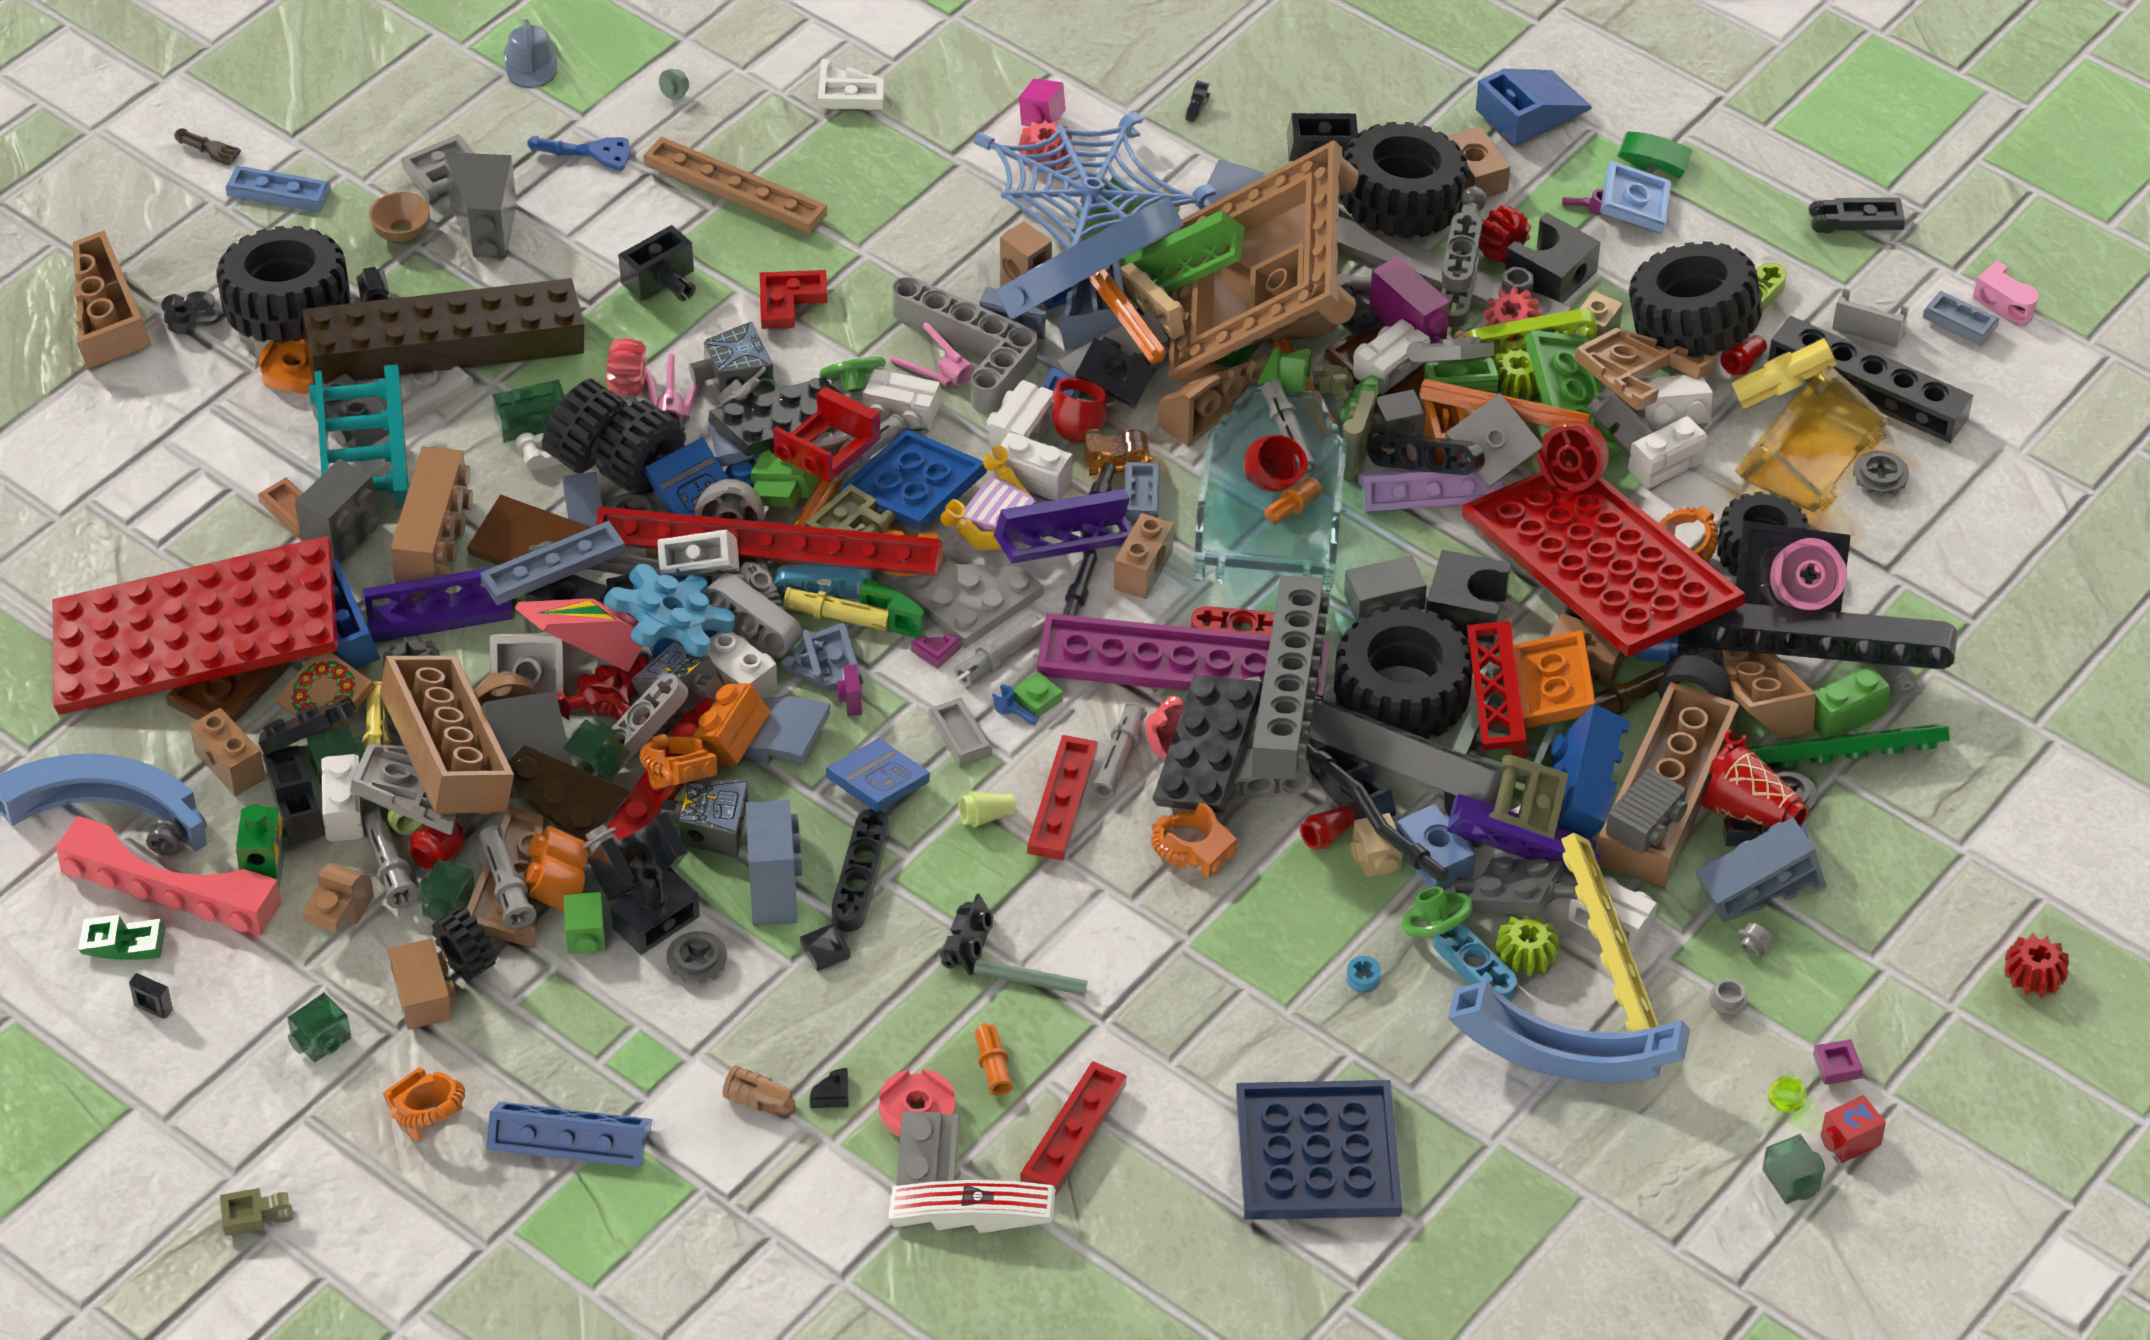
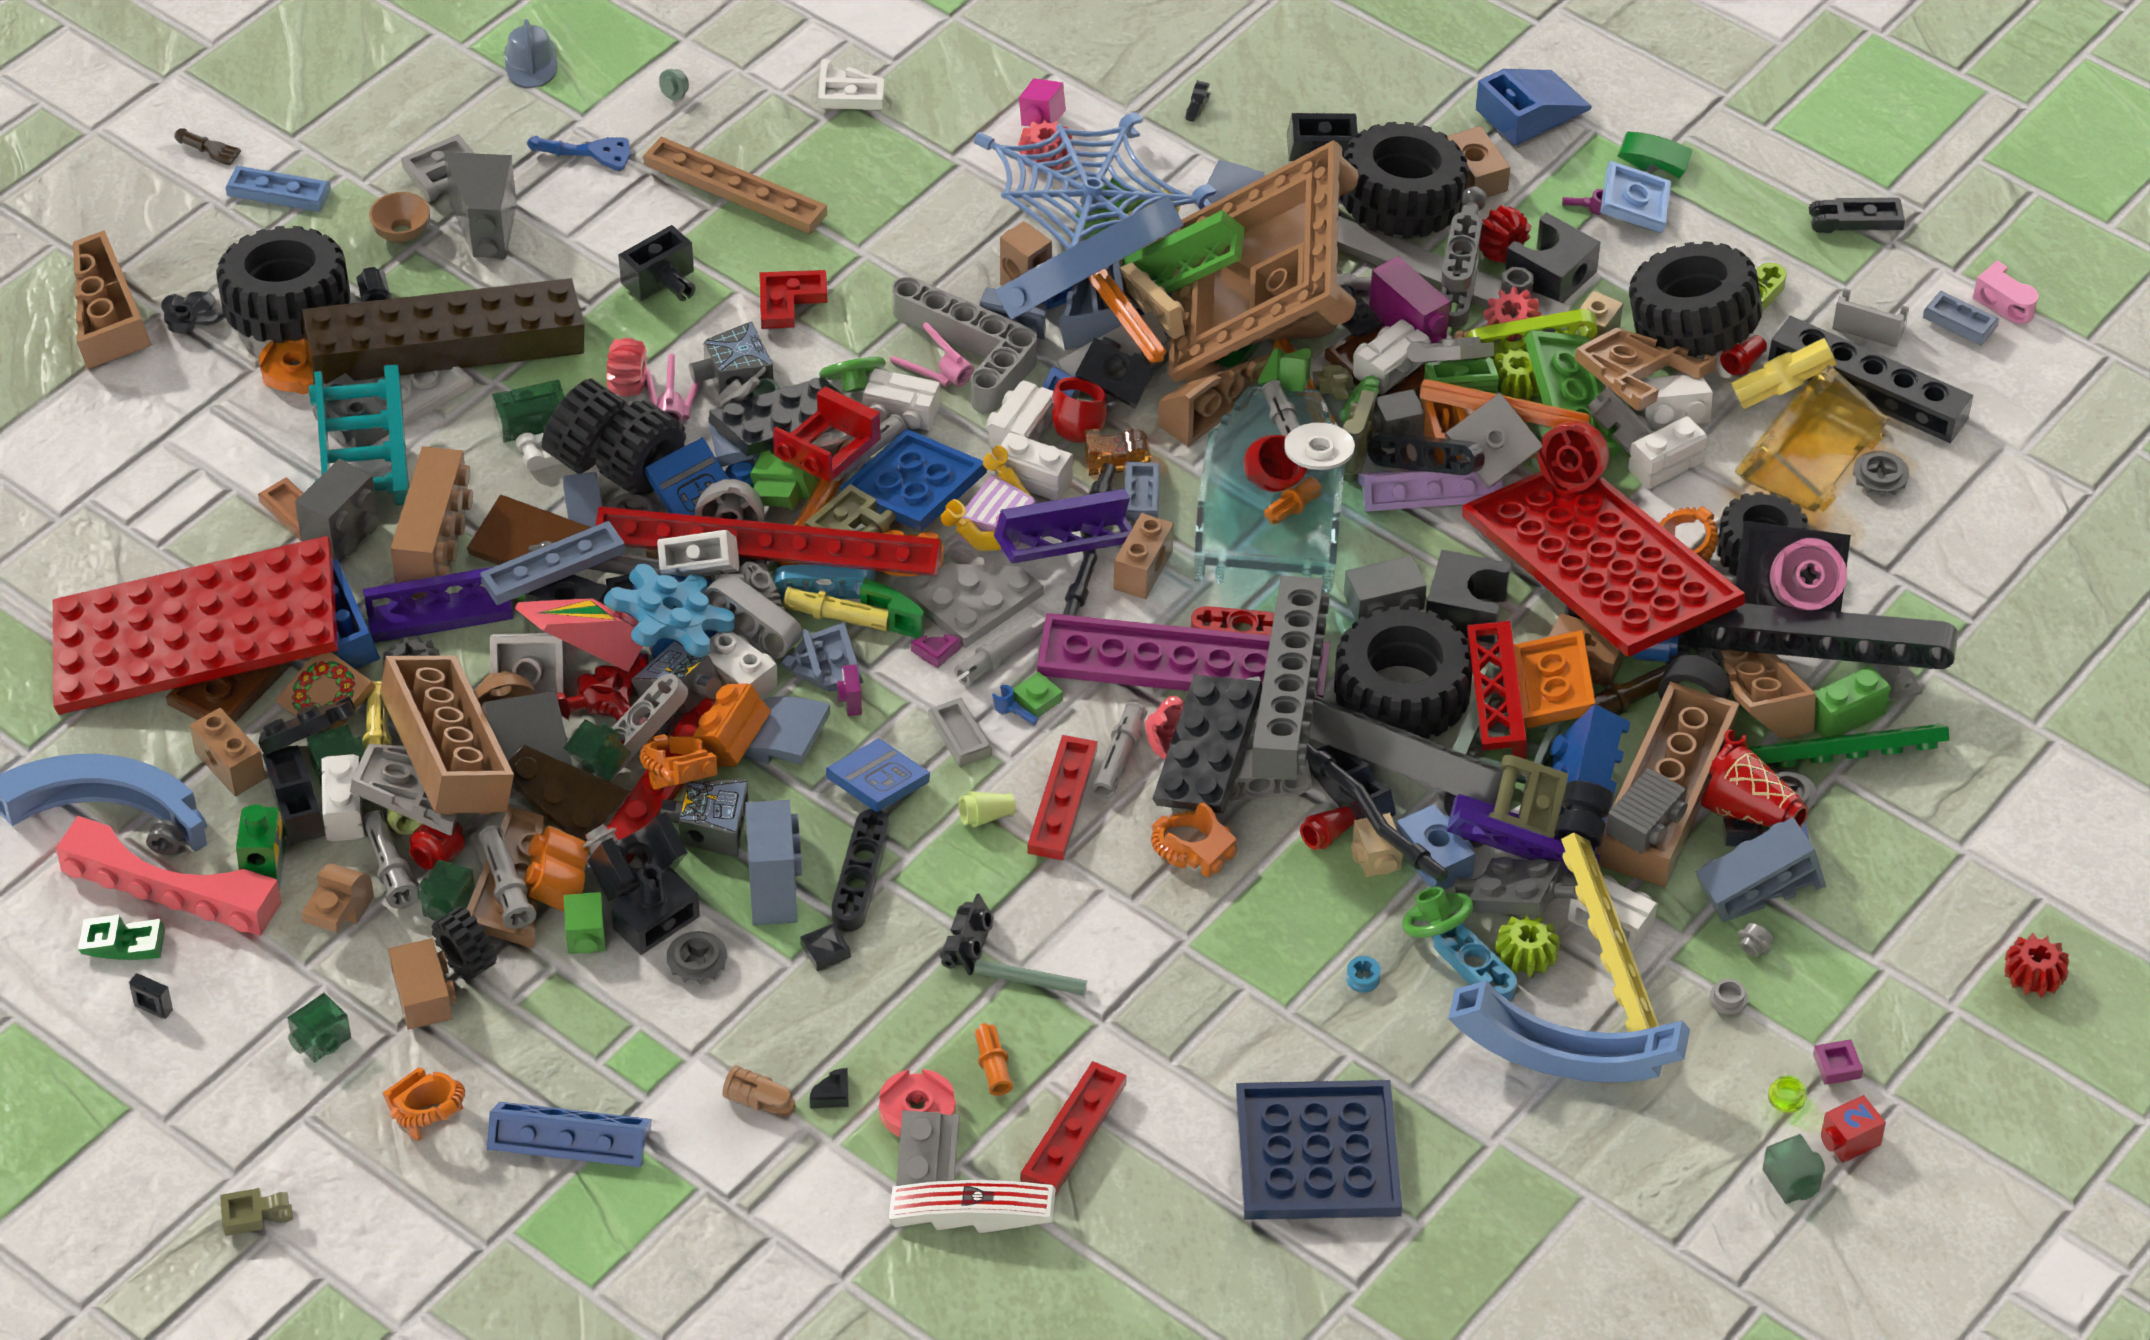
none -> white dish [1284,423,1355,470]
none -> black wheel [1554,781,1614,847]

